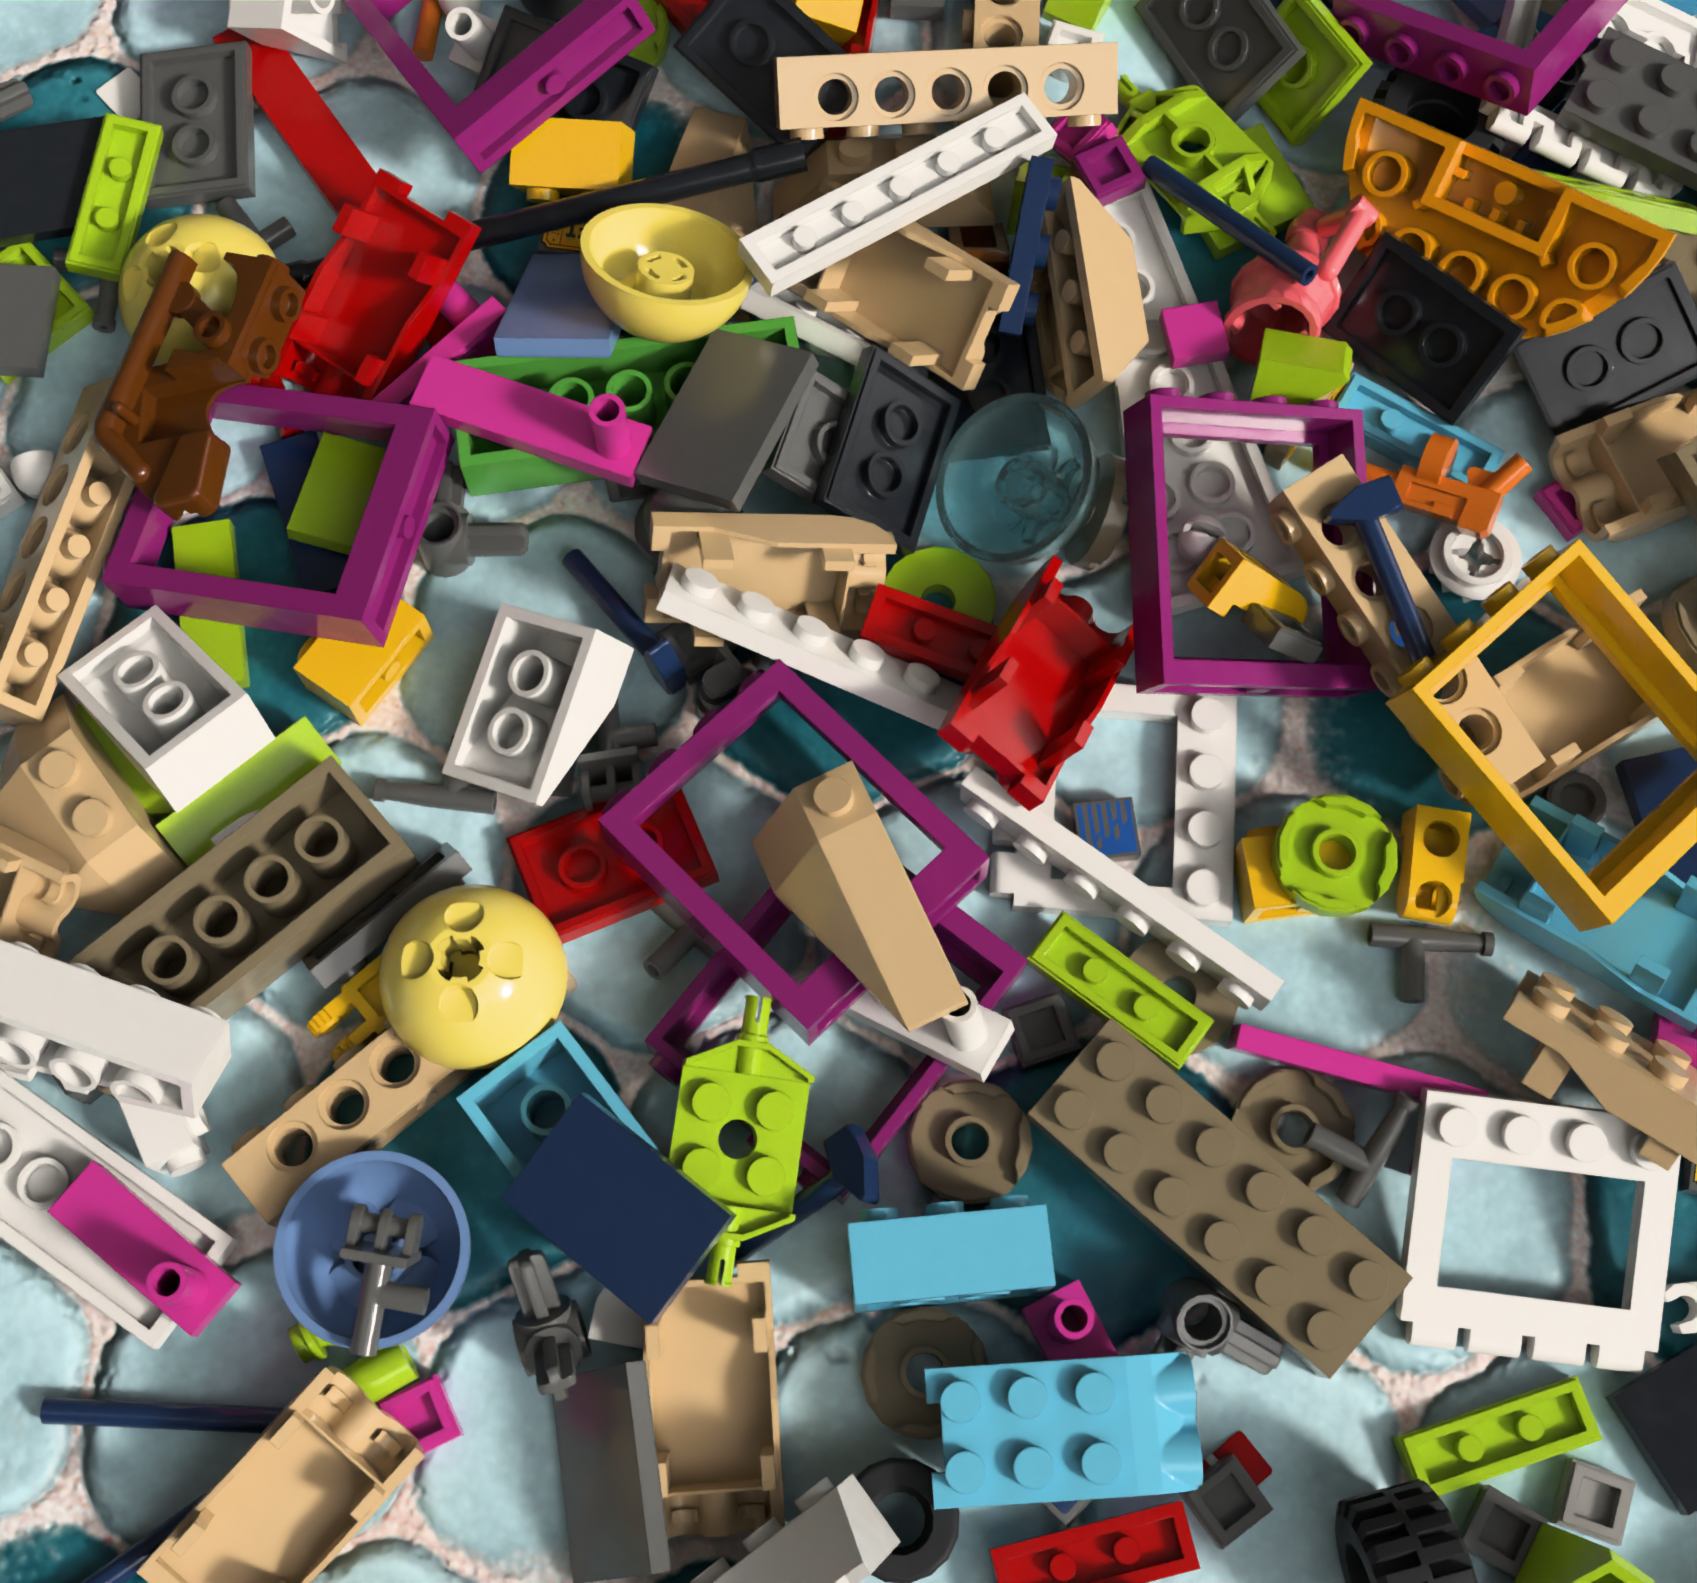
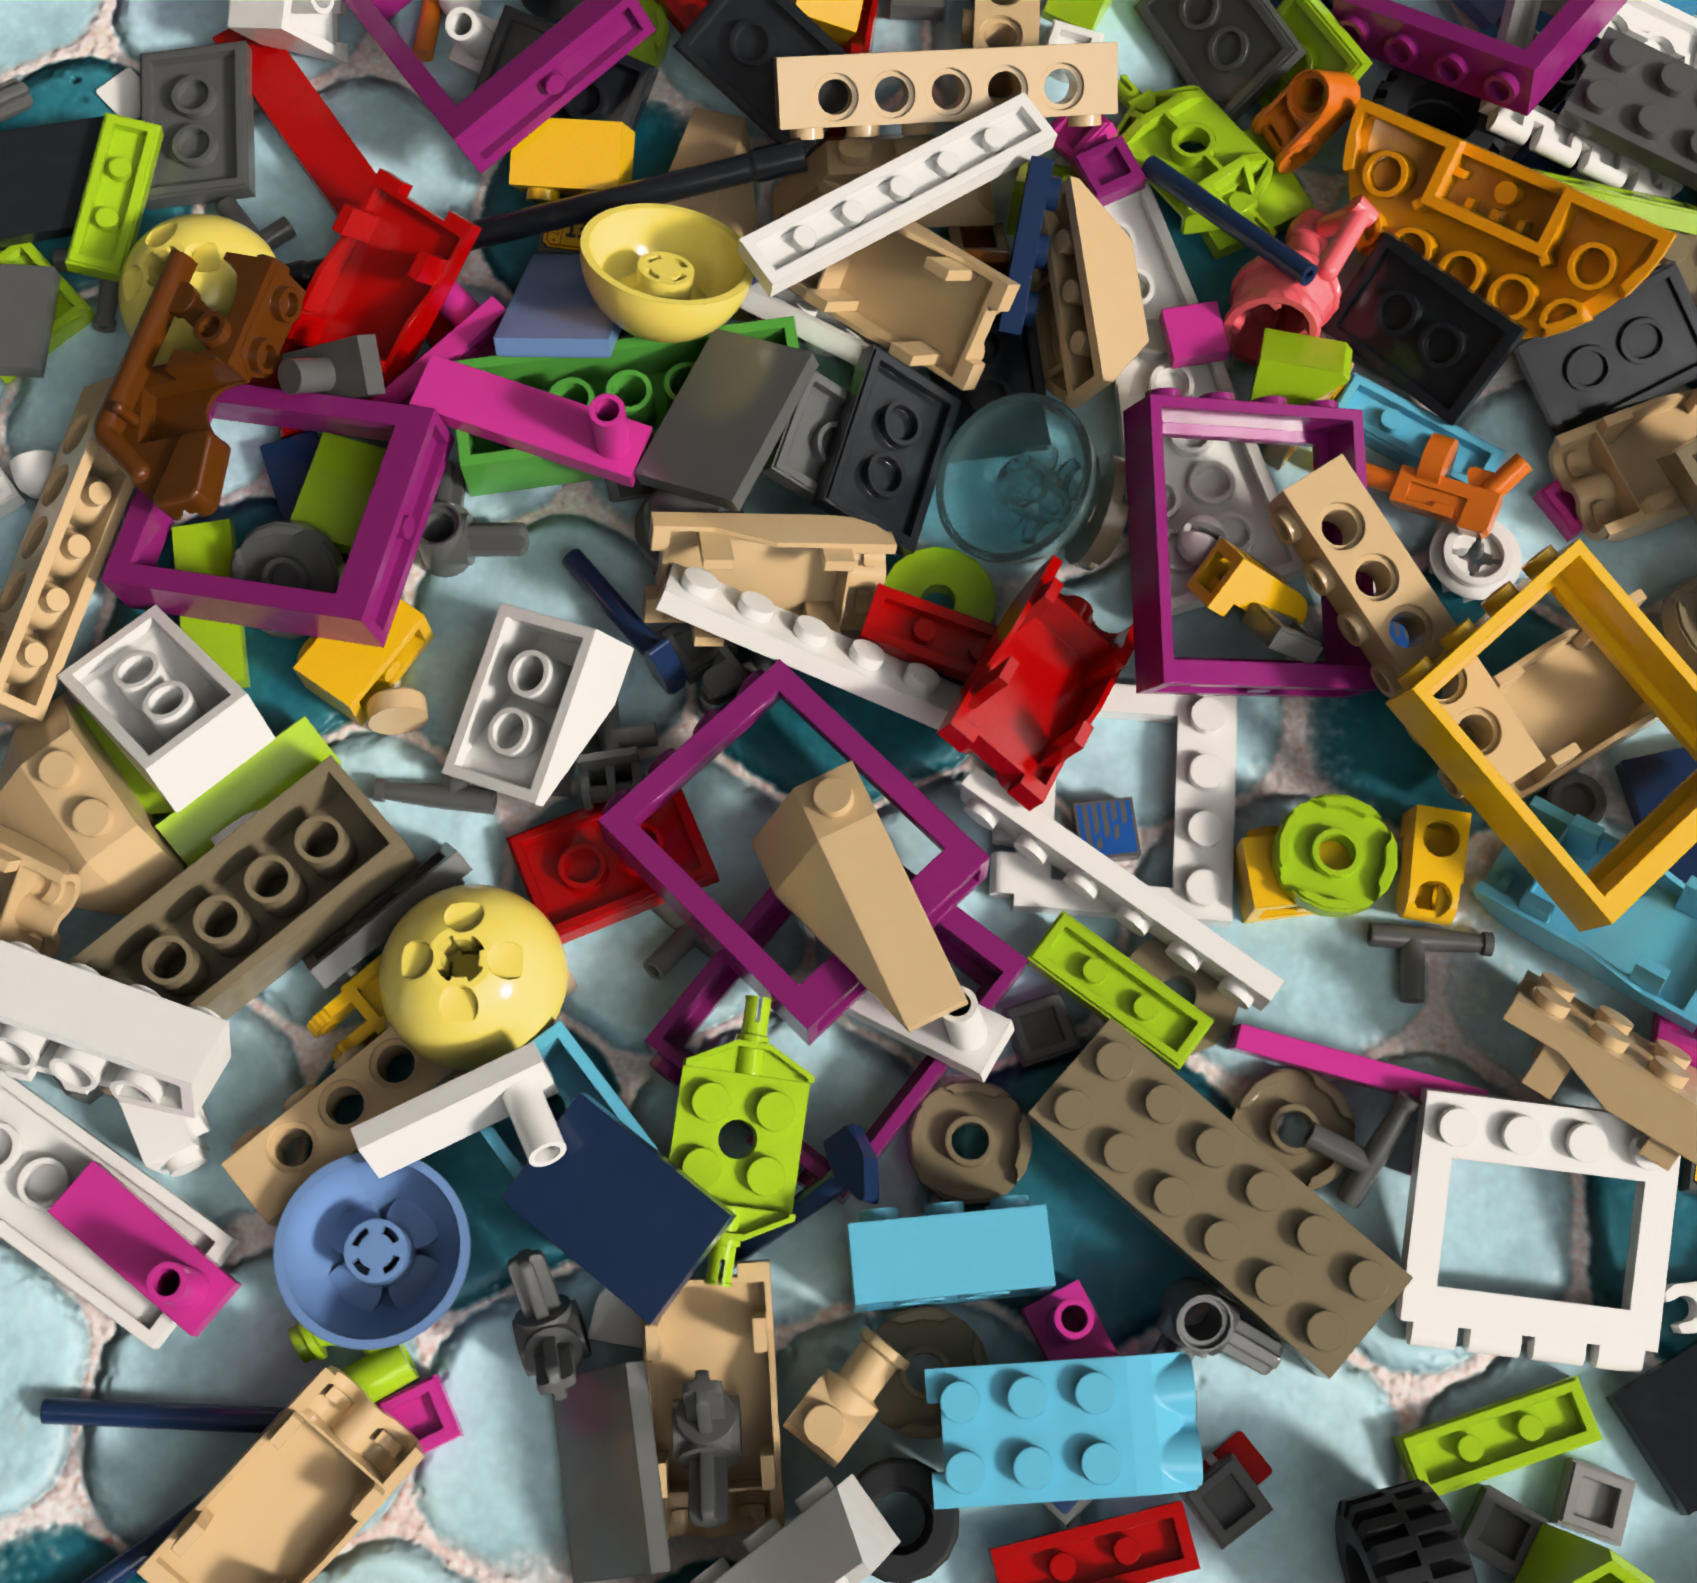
dark grey arm [339,1203,430,1356] -> none
dark blue piece [1323,475,1436,664] -> none
none -> dark grey tile [231,519,345,639]
none -> dark grey tile [278,334,386,399]
none -> white piece [350,1041,567,1179]
none -> tan tile [366,687,429,735]
none -> dark grey axle [672,1369,742,1529]
none -> tan connector [783,1325,911,1469]
none -> orange piece [1251,69,1361,174]

